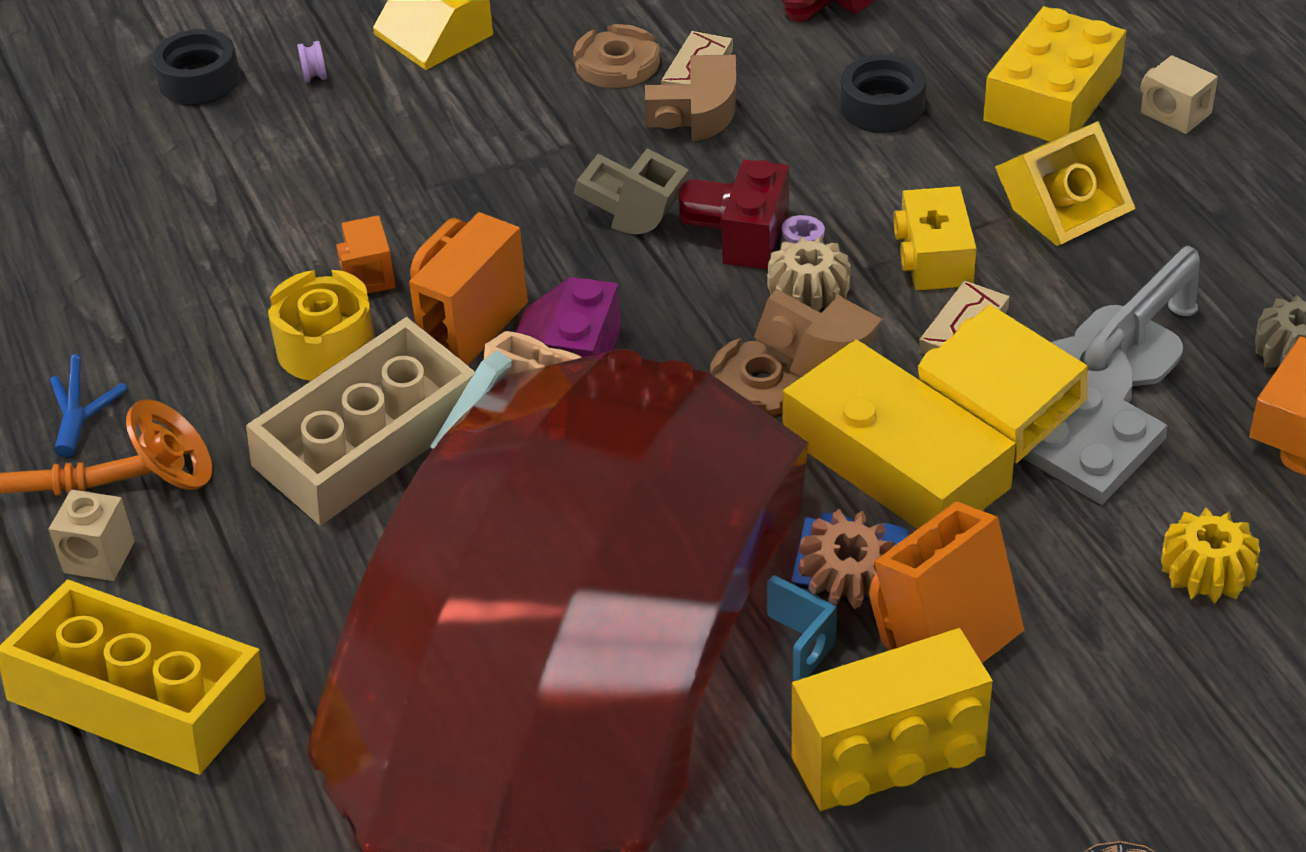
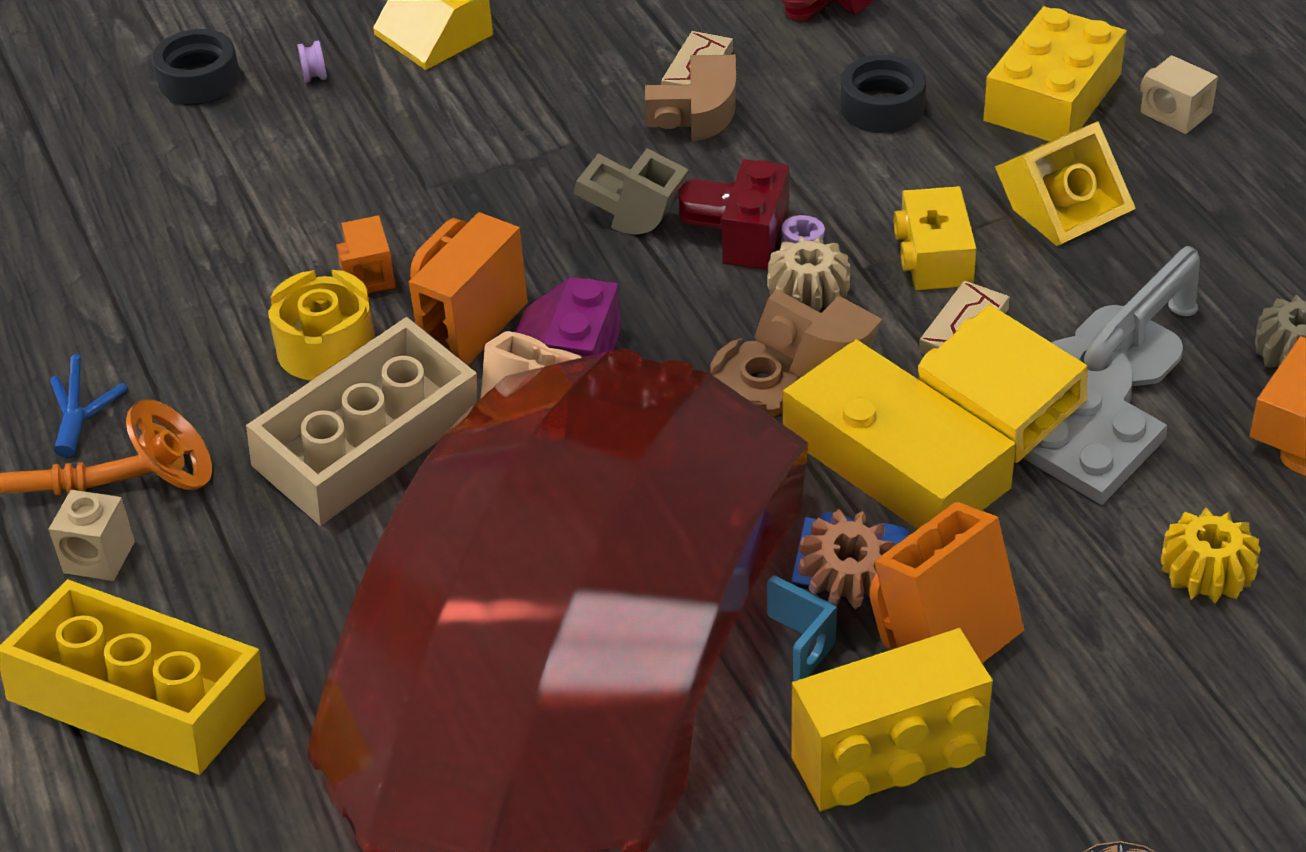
light aqua tile [430,350,512,457] -> none
medium nougat tile [573,24,660,88] -> none

